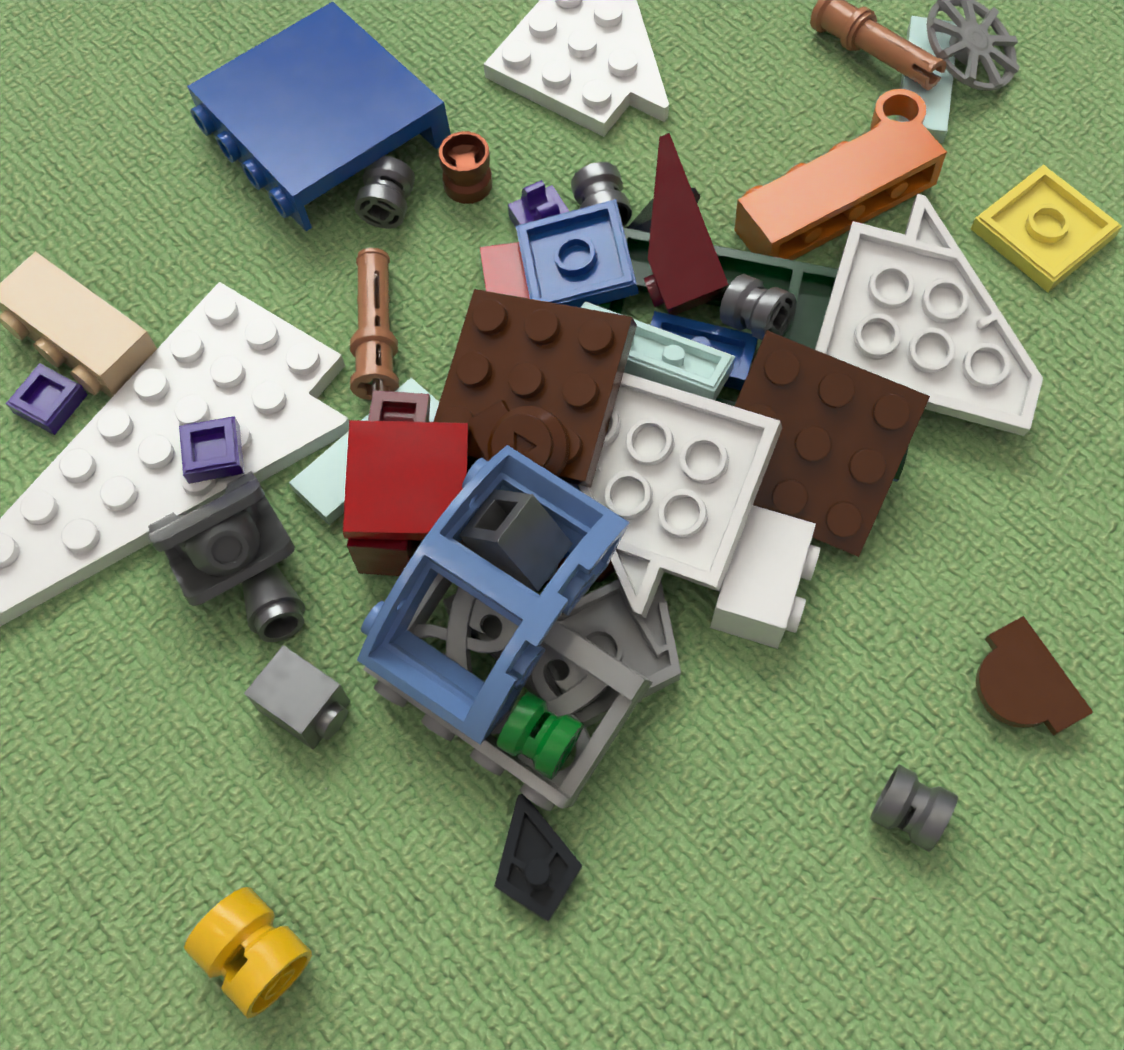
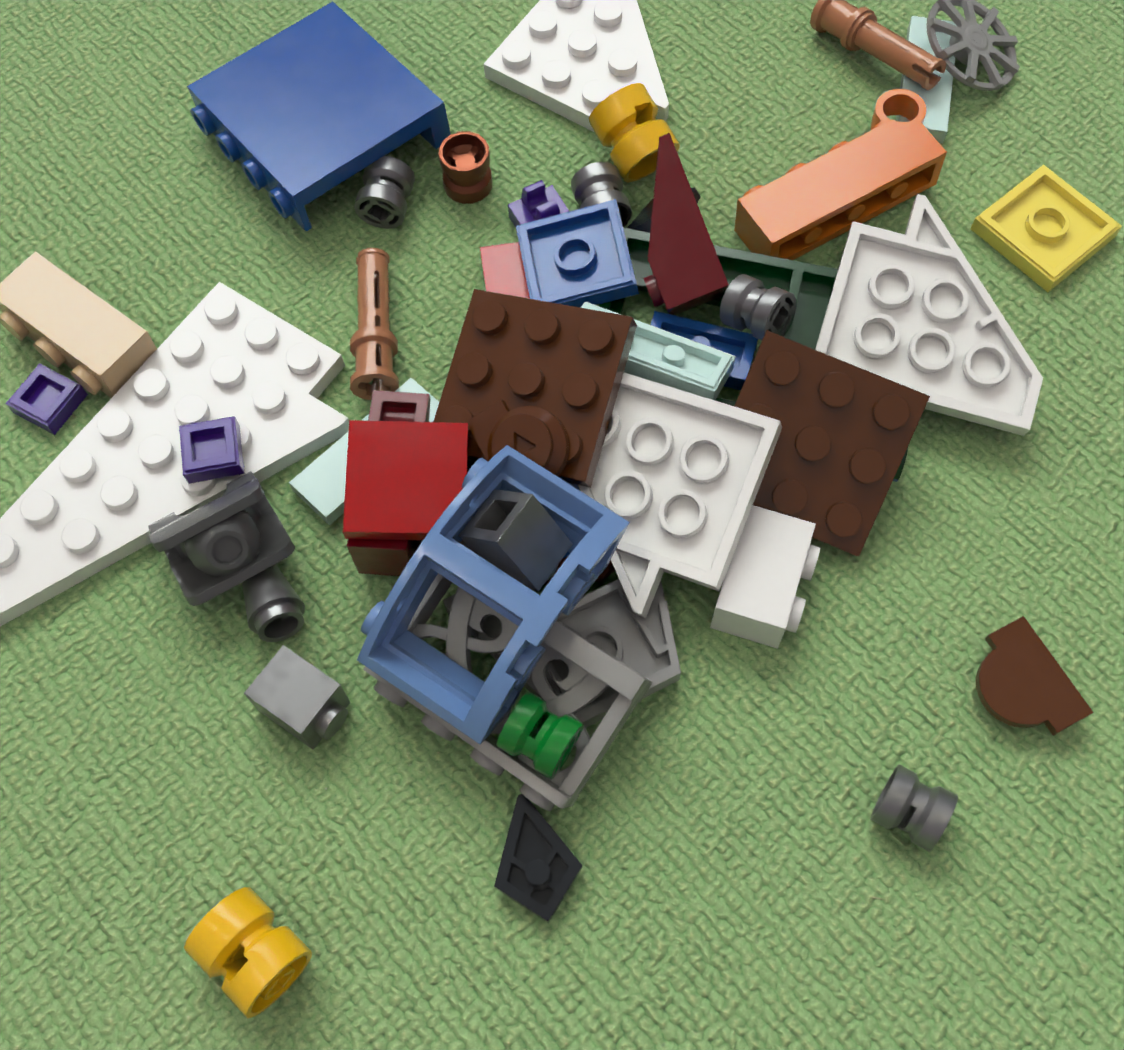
none -> yellow wheel [589,83,680,182]

